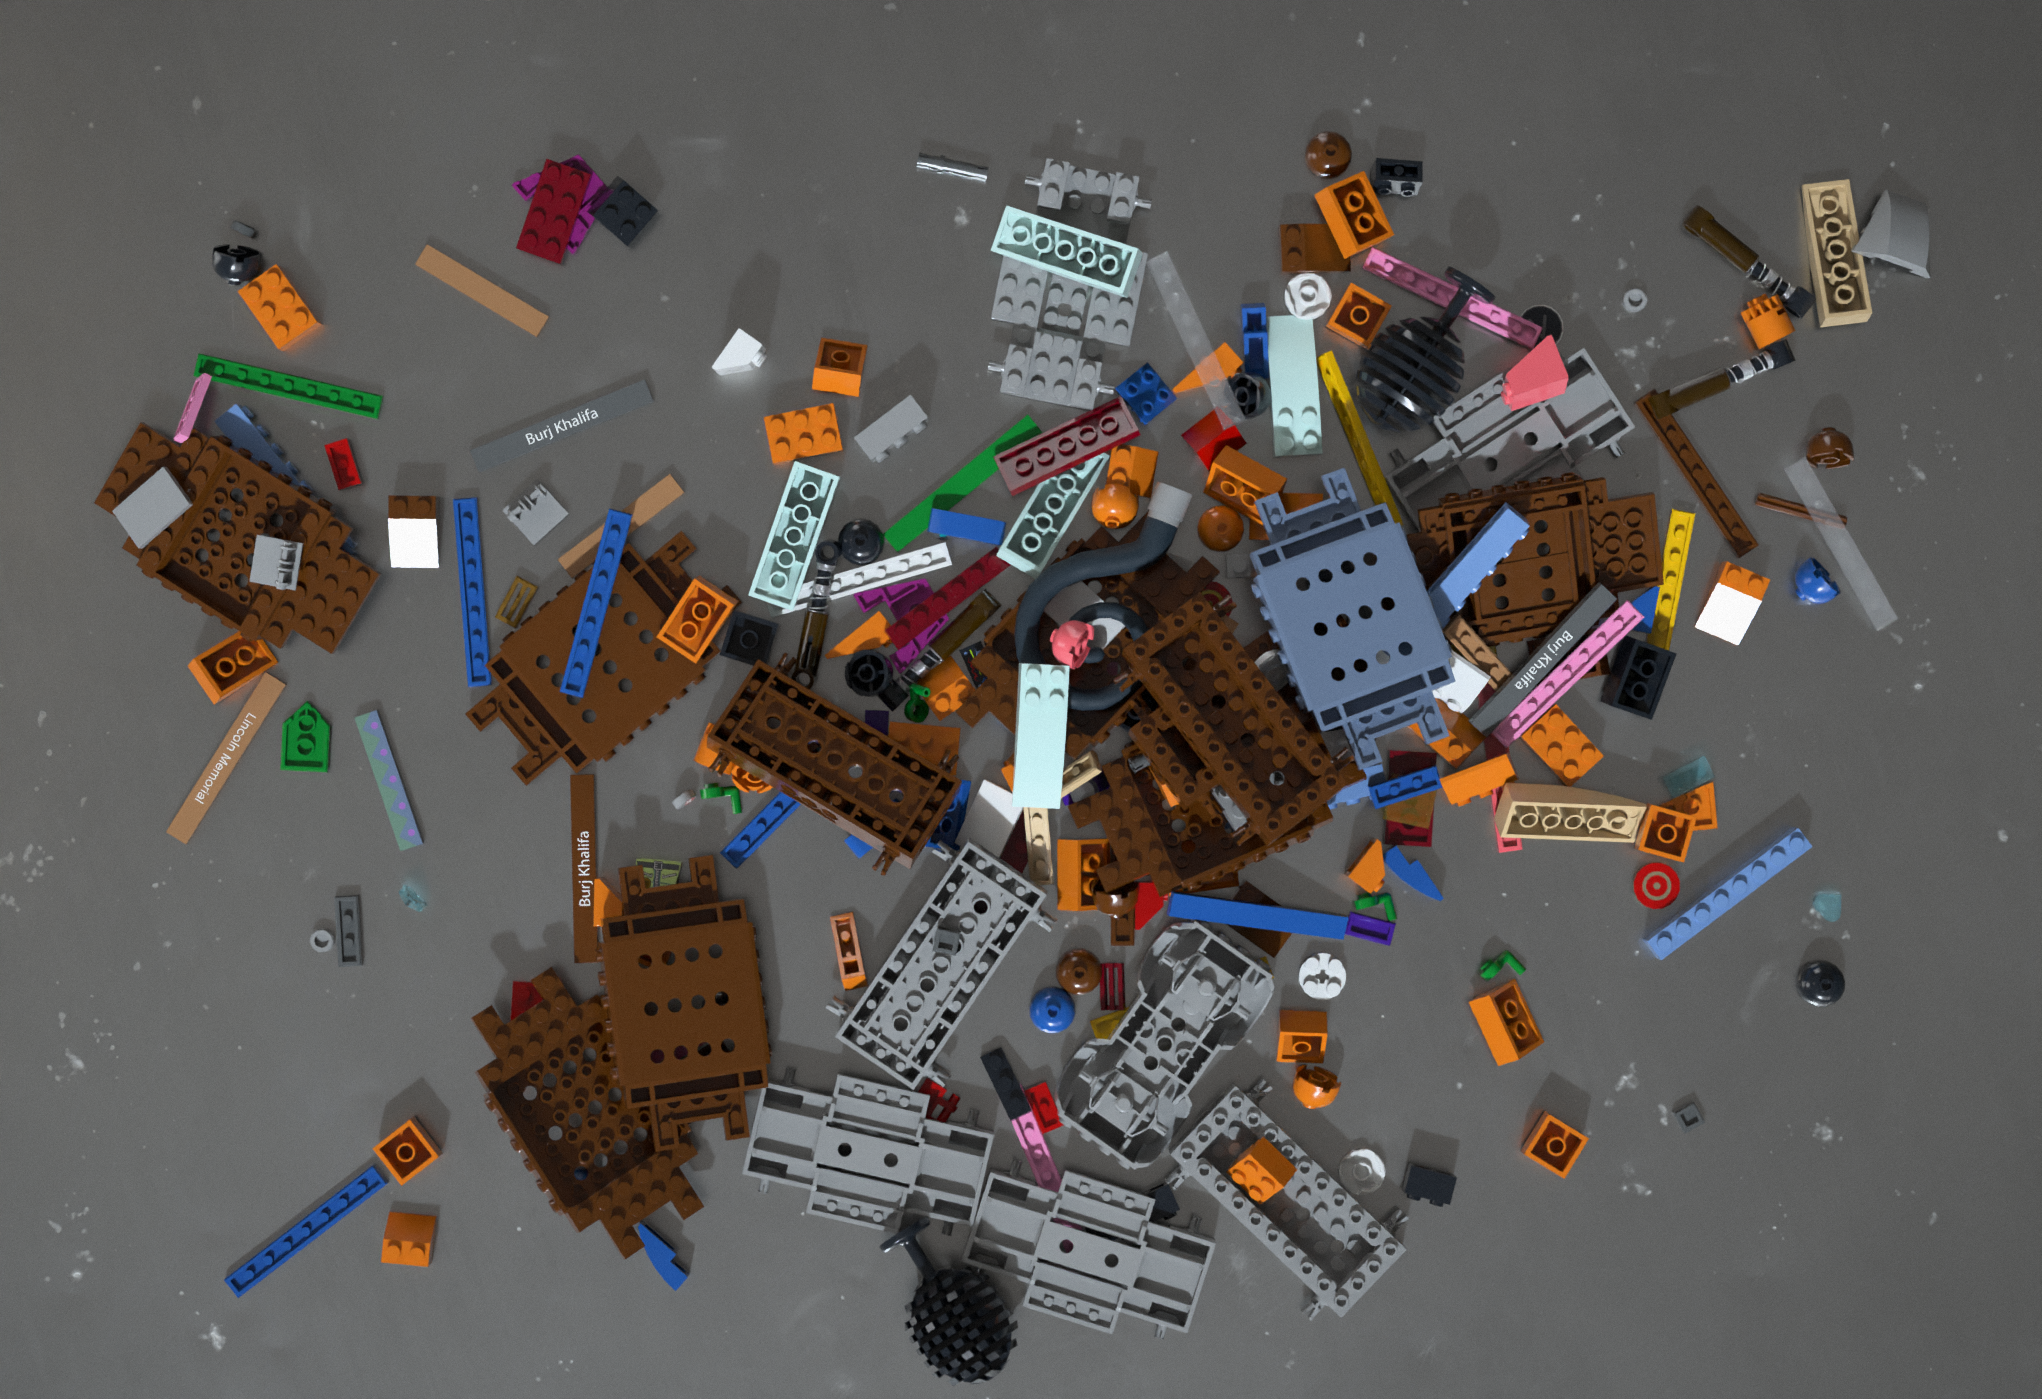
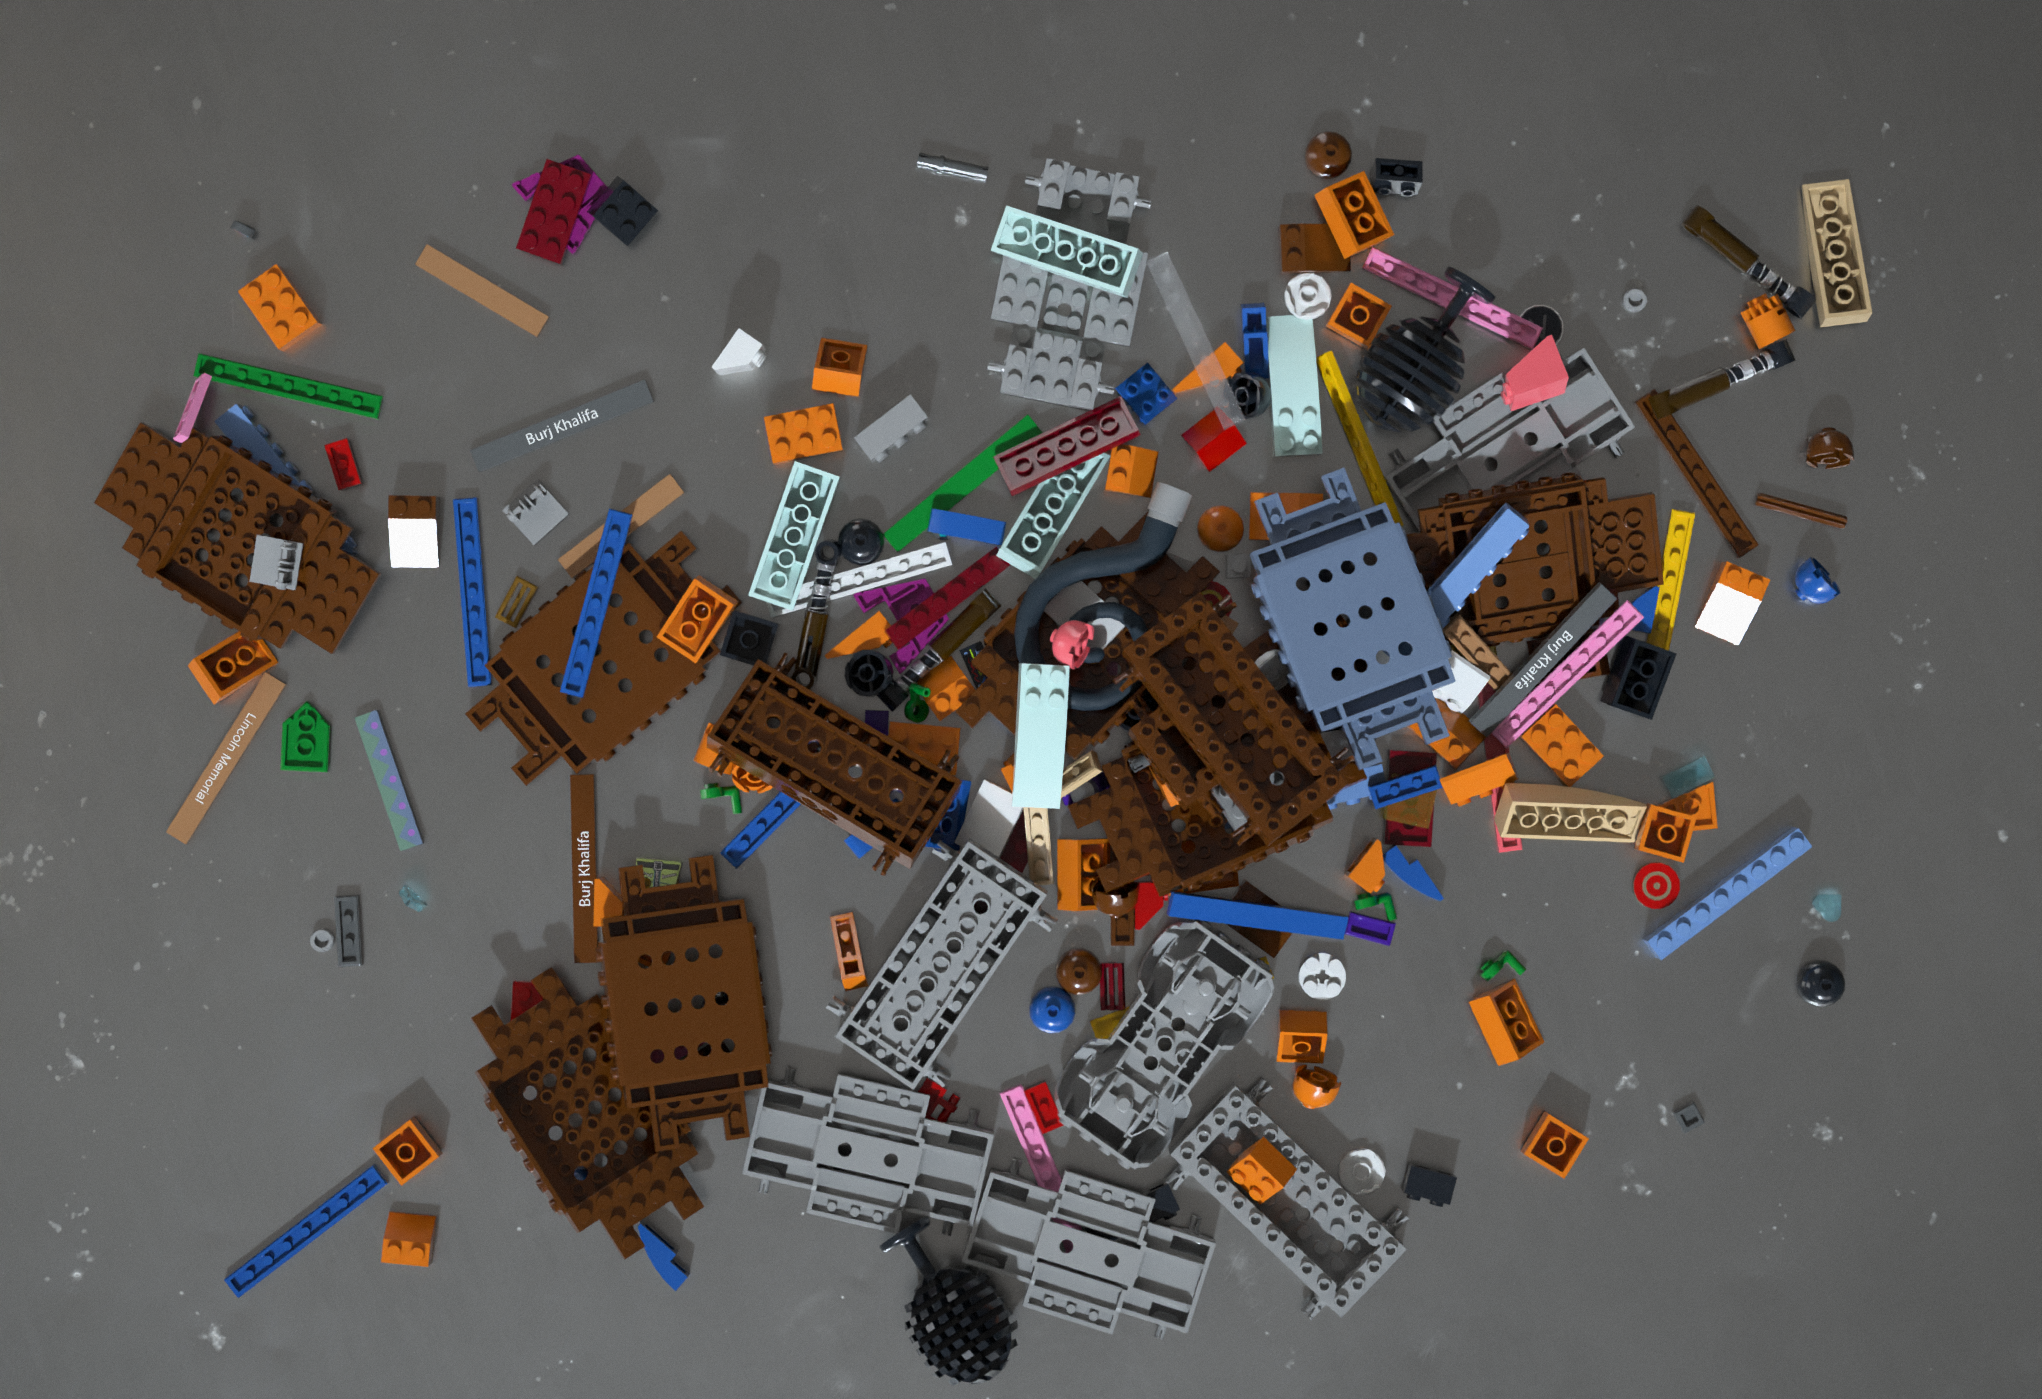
light grey tile [112,467,193,549] -> none
black cylinder [212,244,260,285] -> none
light grey tile [672,789,696,810] -> none
dark grey tile [932,927,961,956] -> none
black plate [980,1047,1032,1122] -> none
orange cylinder [1092,484,1139,529] -> none
orange slope [1203,445,1287,525] -> none
clear tile [1784,457,1898,631] -> none
light grey wedge [1851,190,1931,278] -> none

